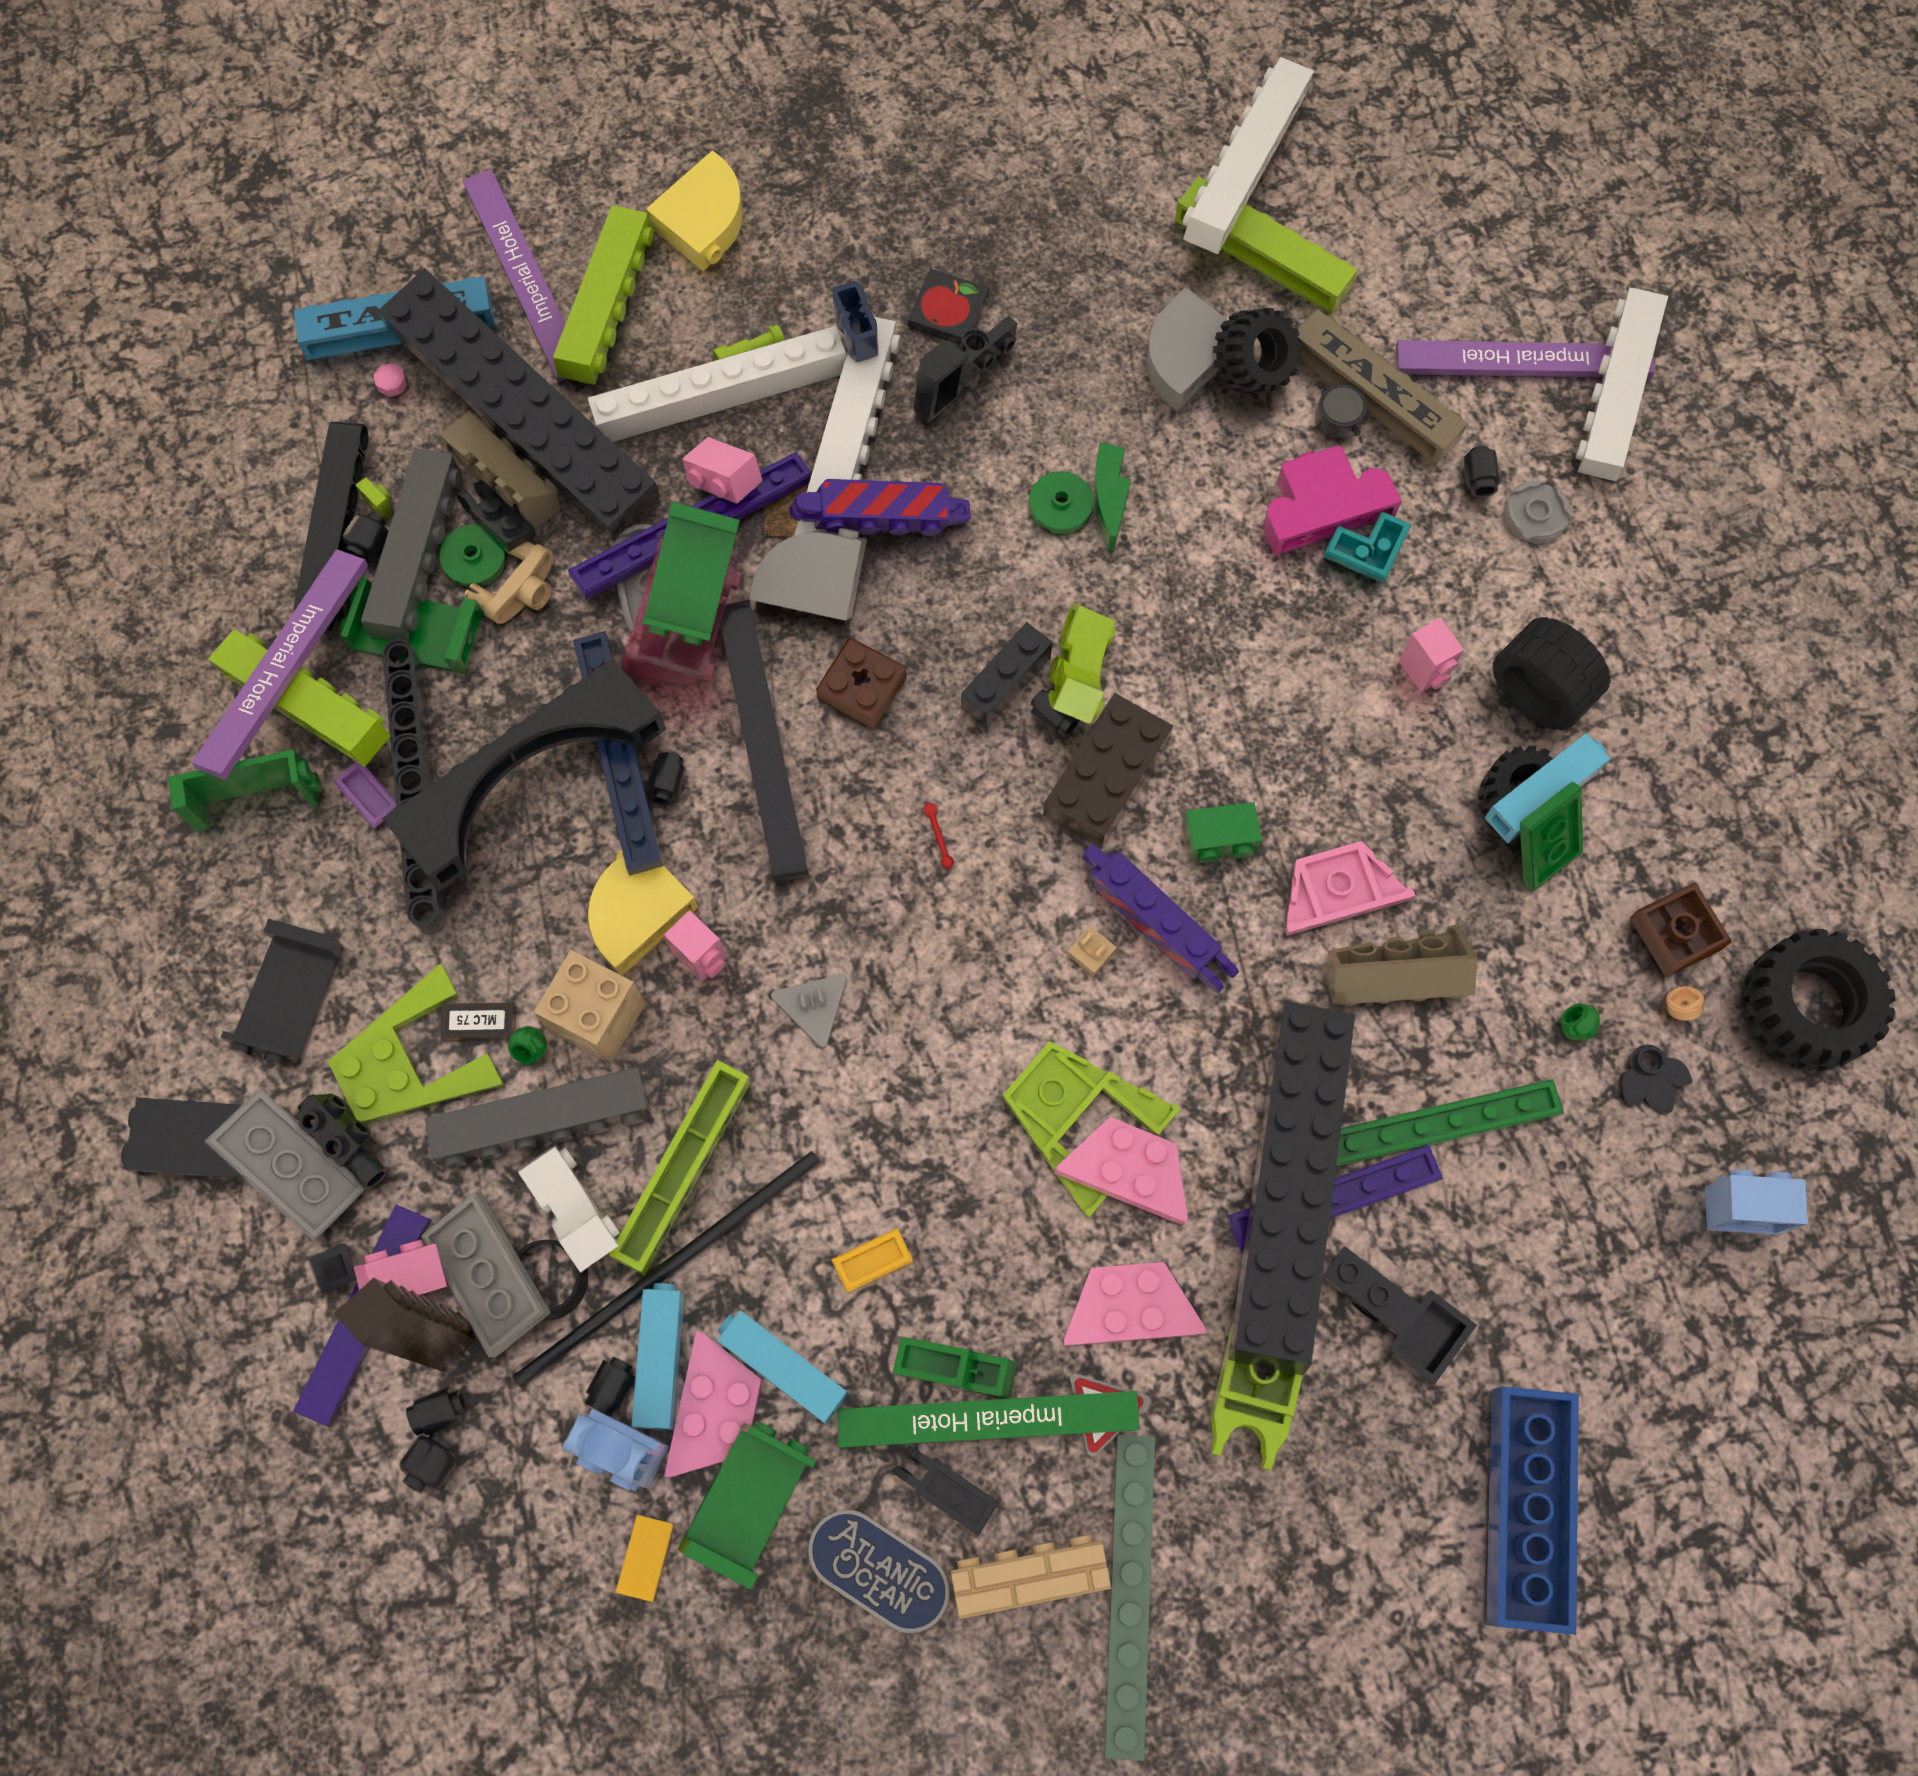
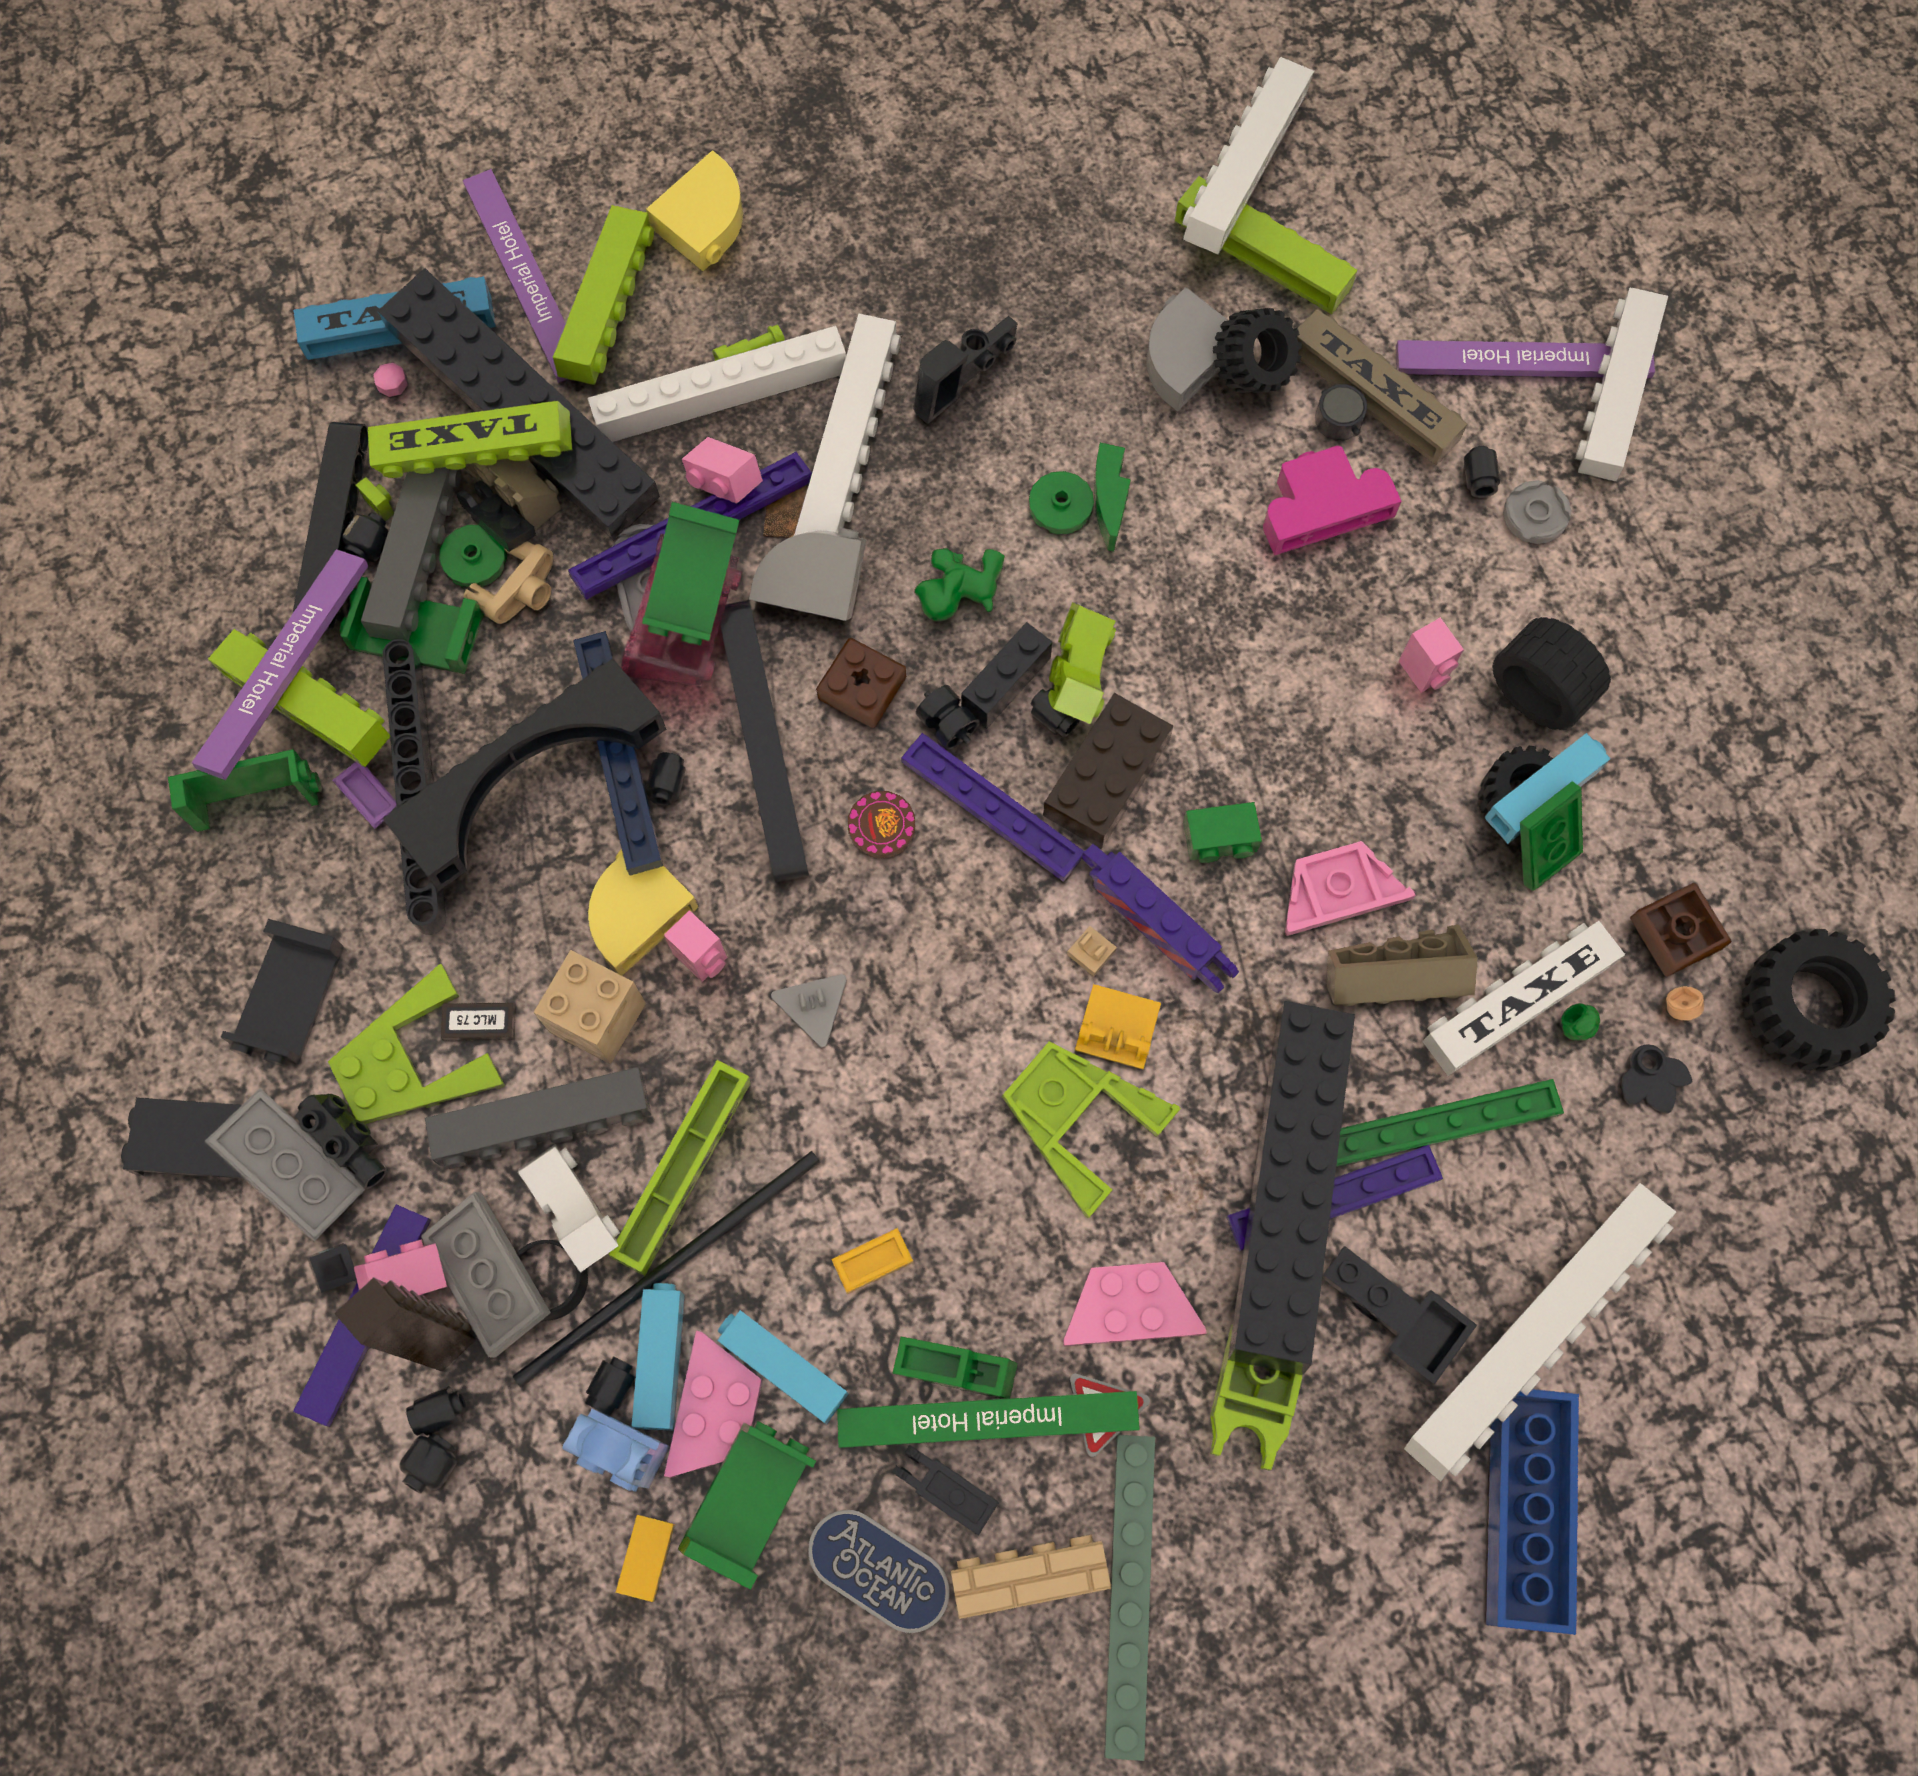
green piece [508,1026,547,1065] -> none
dark purple hinge [789,479,971,536] -> none
dark blue brick [833,281,879,363] -> none
tile [908,268,989,343] -> none
red hinge [924,803,954,869] -> none
bright pink wing [1054,1117,1188,1225] -> none
teal brick [1323,511,1412,583] -> none
light blue brick [1705,1170,1808,1235] -> none
none -> lime brick [368,401,572,478]
none -> reddish brown tile [848,791,915,858]
none -> dark purple plate [901,733,1085,882]
none -> green animal [914,548,1005,621]
none -> black wheel [916,685,980,750]
none -> yellow hinge [1075,984,1161,1070]
none -> white brick [1404,1183,1676,1482]
none -> white brick [1422,921,1625,1076]

